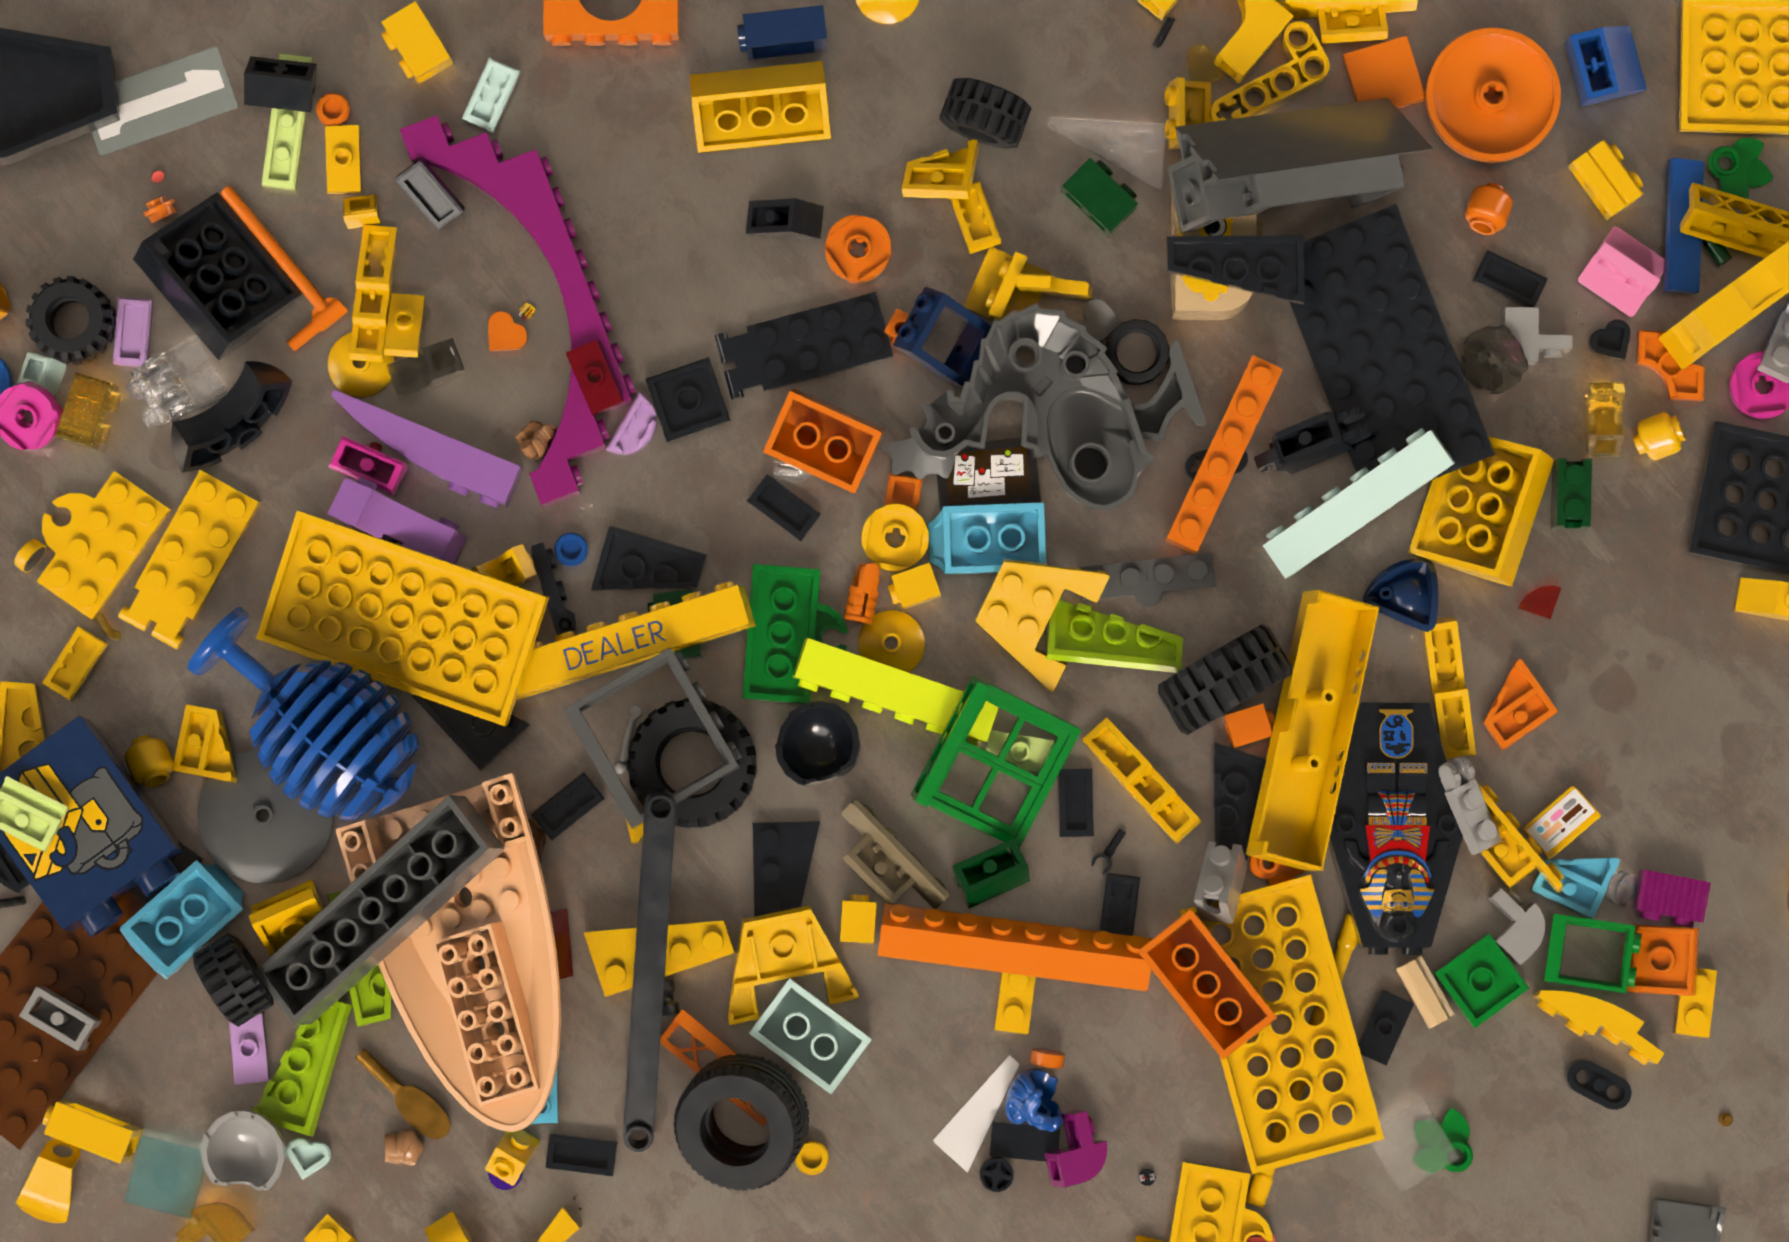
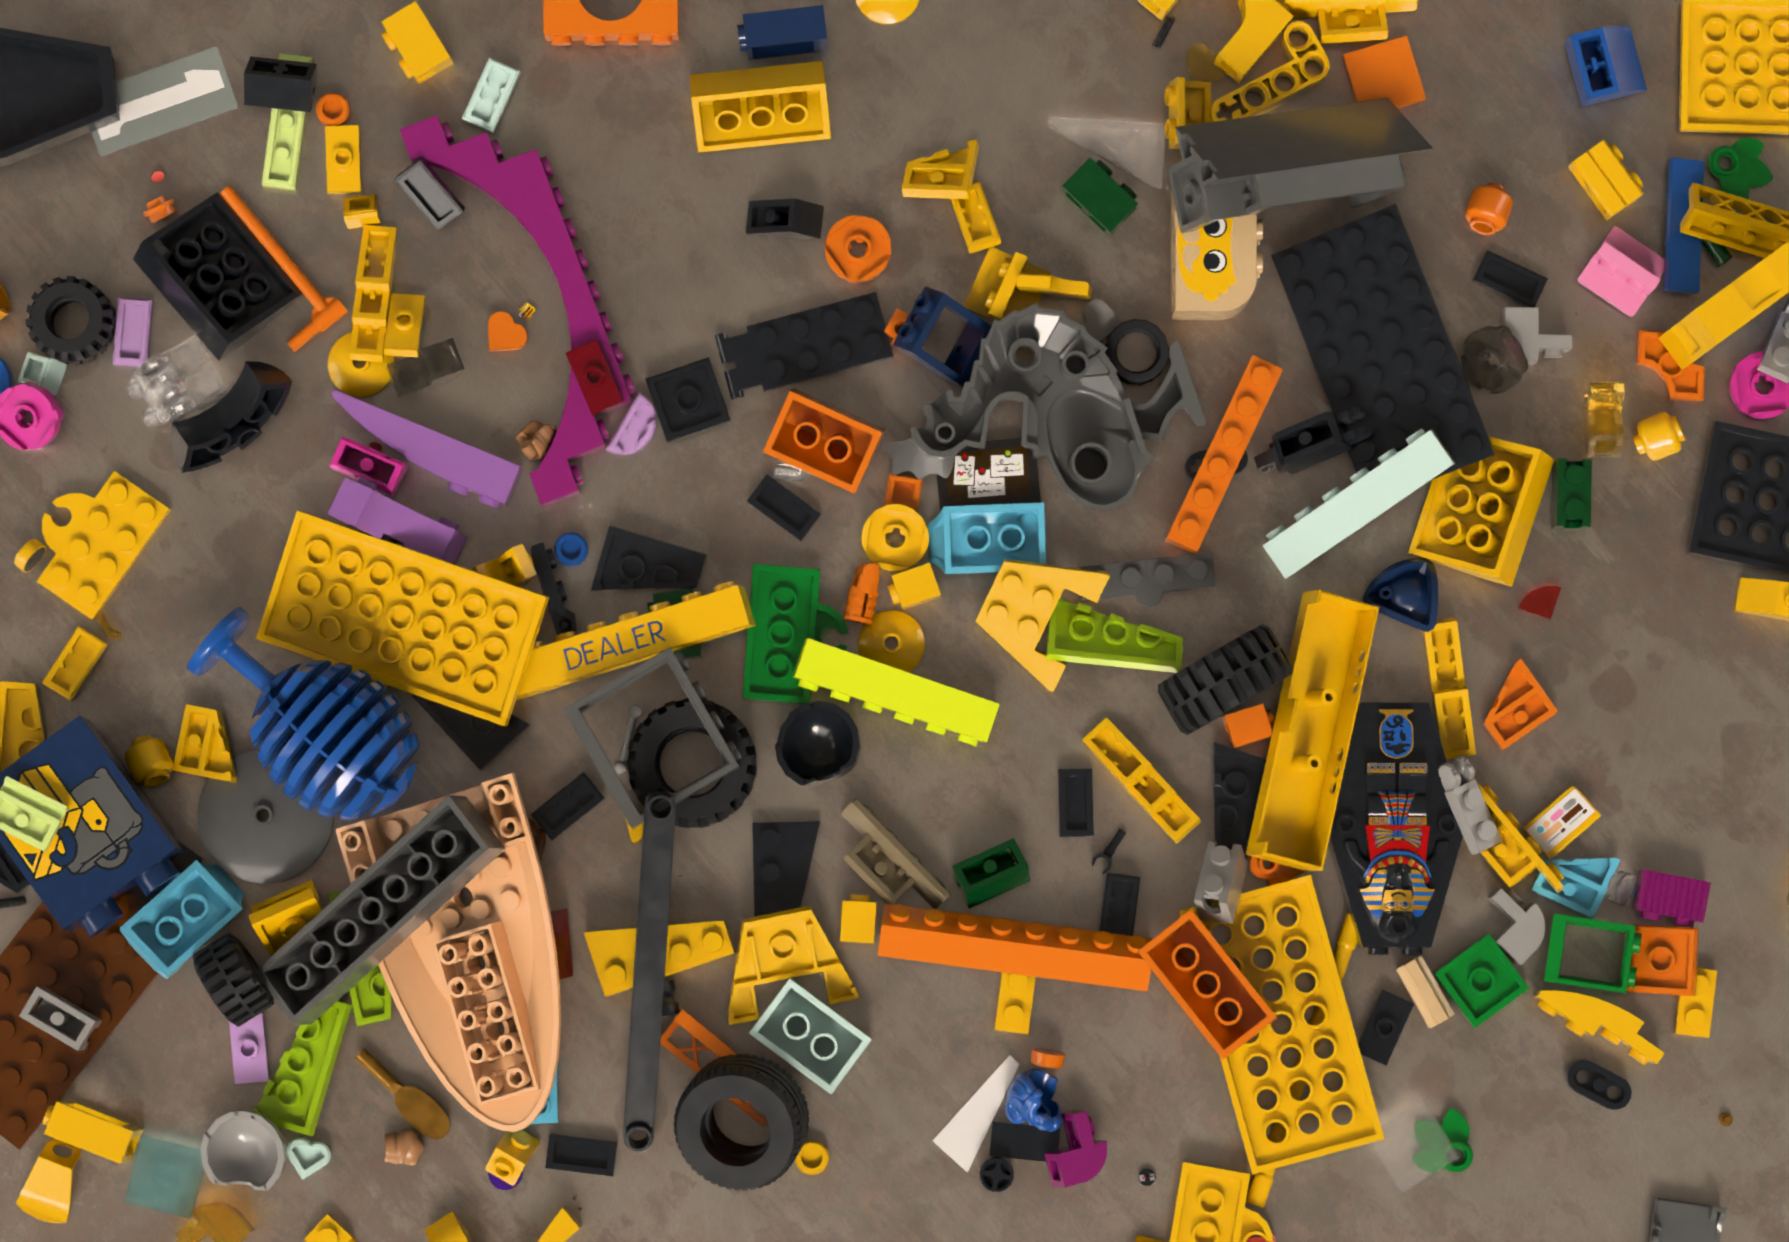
clear yellow brick [55,372,122,451] -> none
yellow hinge [118,470,261,650] -> none
green window [910,675,1082,848] -> none
black tyre [939,78,1032,149] -> none
yellowish green plate [986,730,1054,773] -> none
black wing [1166,235,1305,305] -> none
orange dish [1425,28,1561,163] -> none
black tile [1588,319,1631,361] -> none

